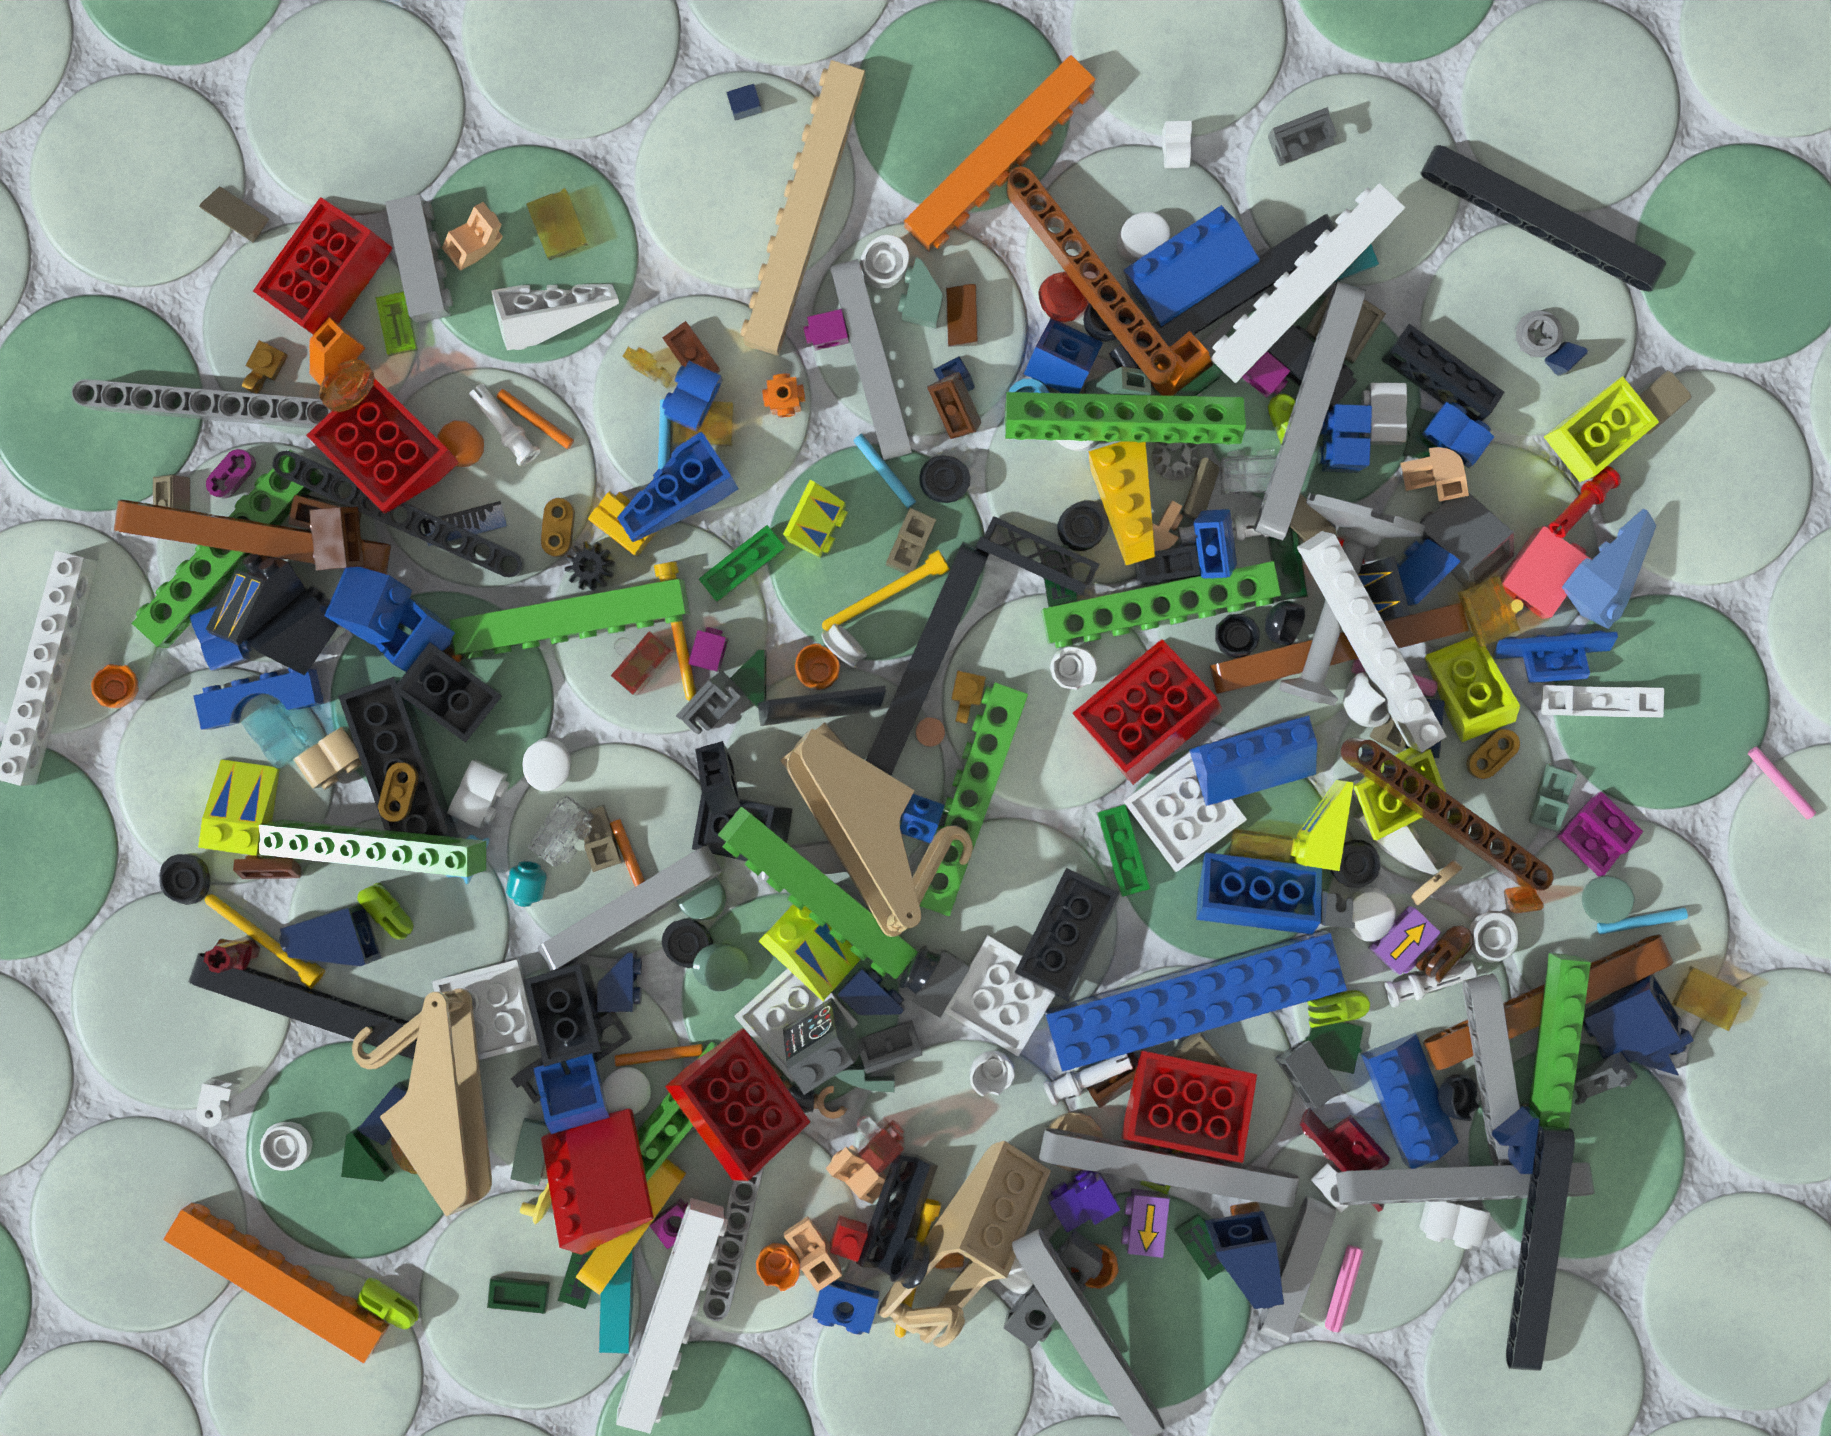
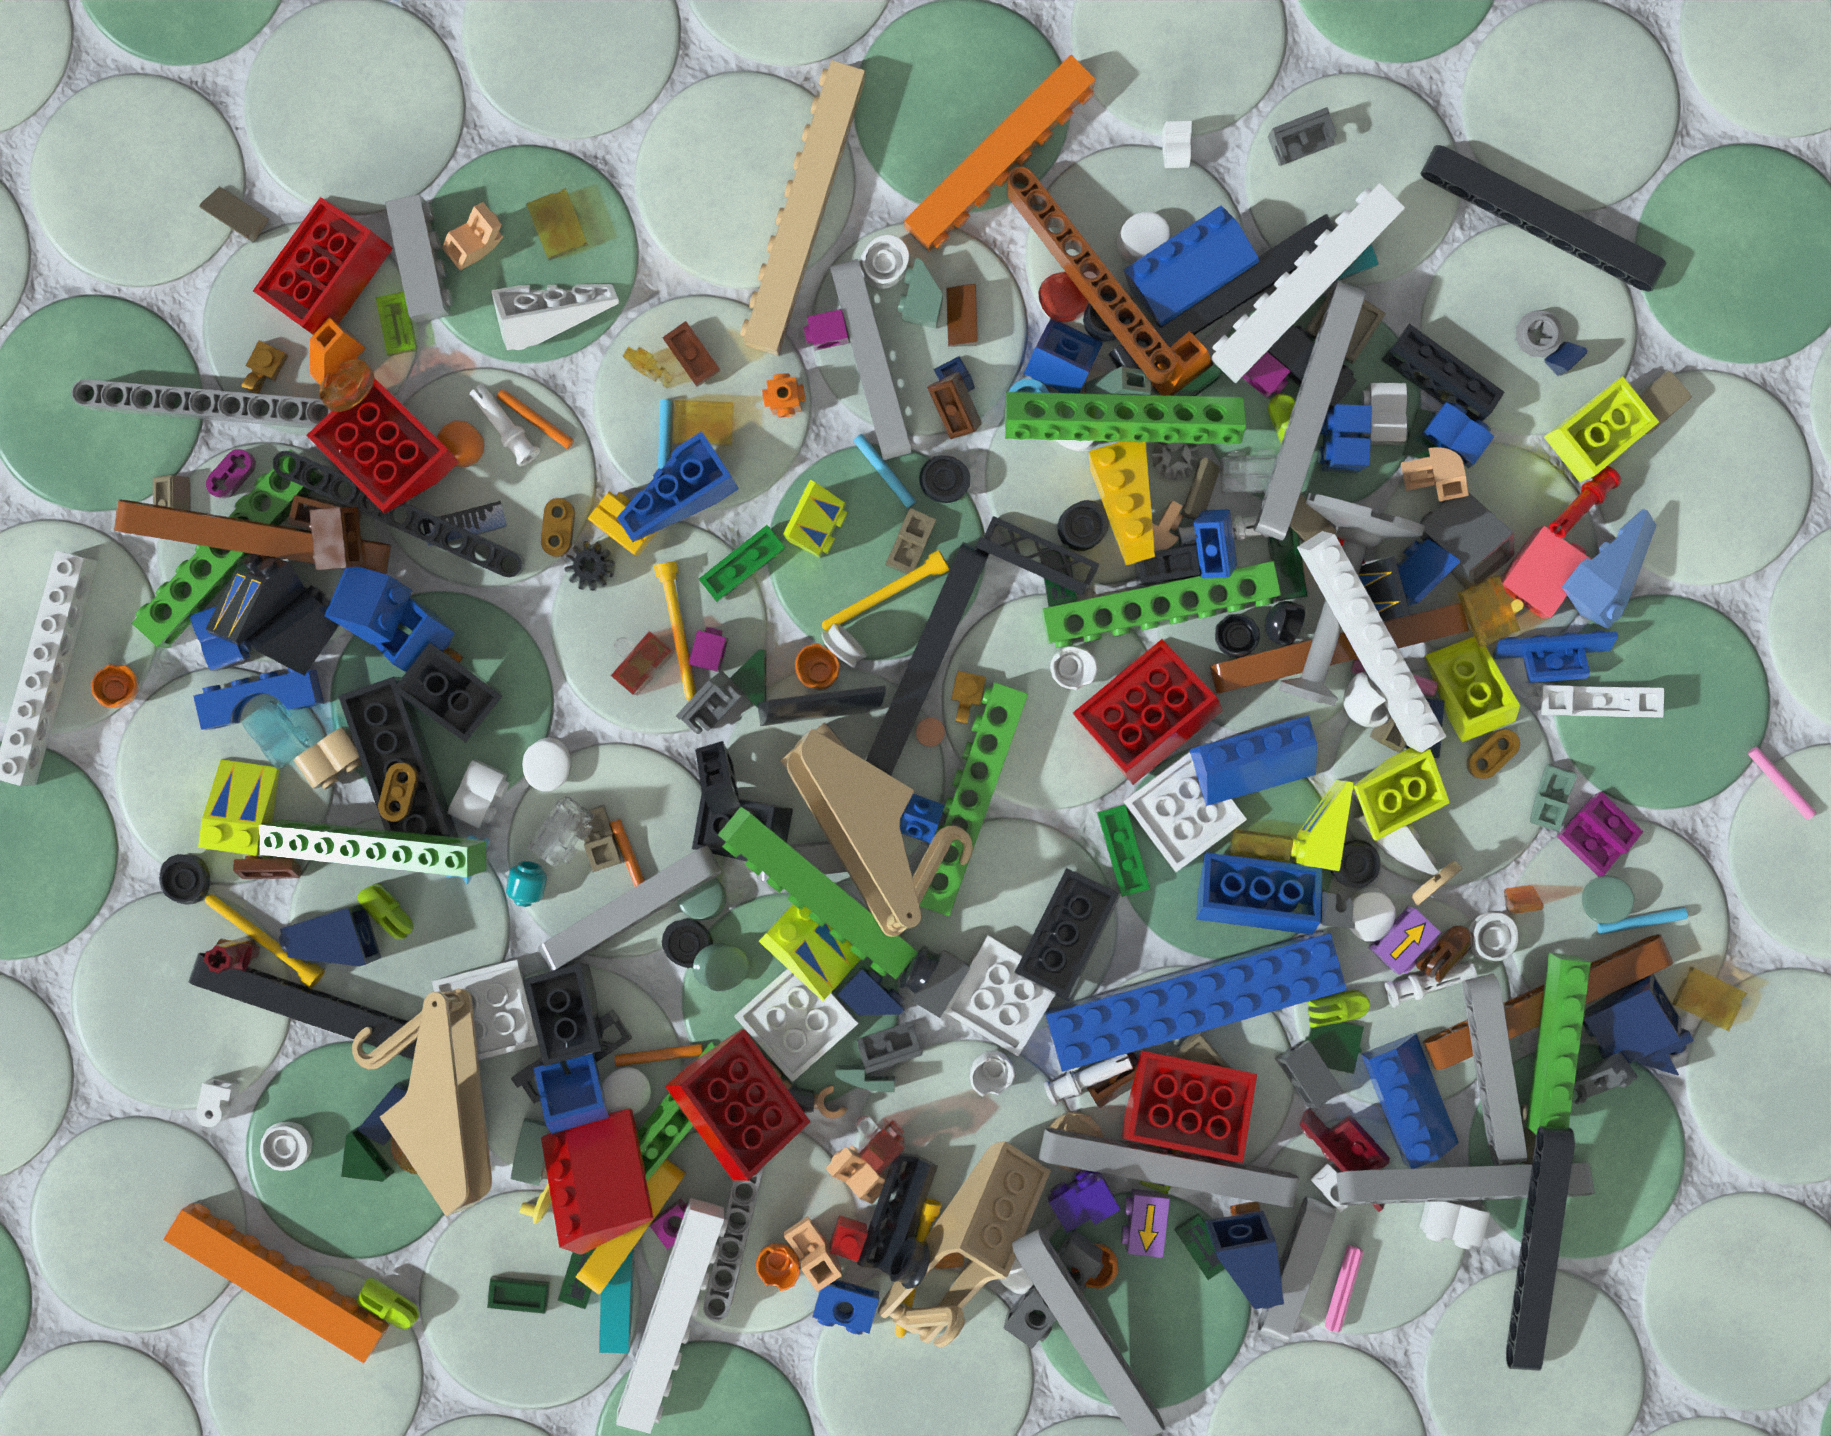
bright green brick [449,579,690,659] -> none
dark blue slope [597,950,642,1012] -> none
blue brick [662,361,723,432] -> none
dark blue slope [726,83,762,121] -> none
dark grey slope [783,997,864,1095] -> none
reddish brown beam [1341,738,1554,891] -> none
black hair [1437,1074,1479,1121] -> none
dark blue slope [1491,1106,1539,1174] -> none

